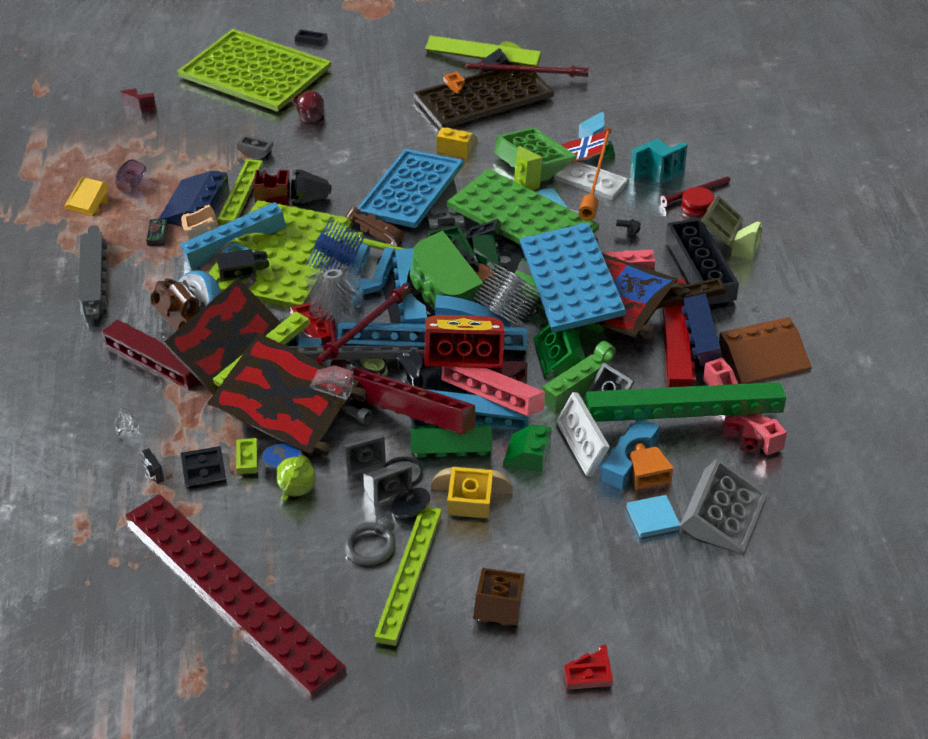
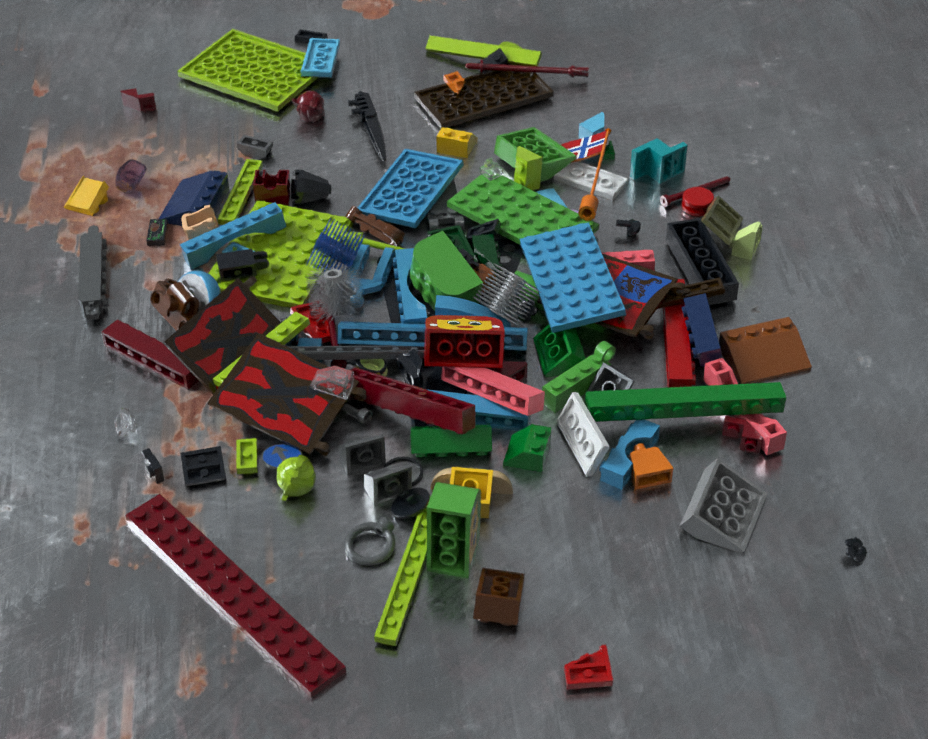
dark red bar [316,283,412,364] -> none
medium azure tile [626,495,680,538] -> none
none -> medium azure tile [301,38,340,77]
none -> black piece [348,91,386,161]
none -> bright green brick [427,482,481,578]
none -> clear tile [480,158,504,181]
none -> black plant [844,537,867,563]

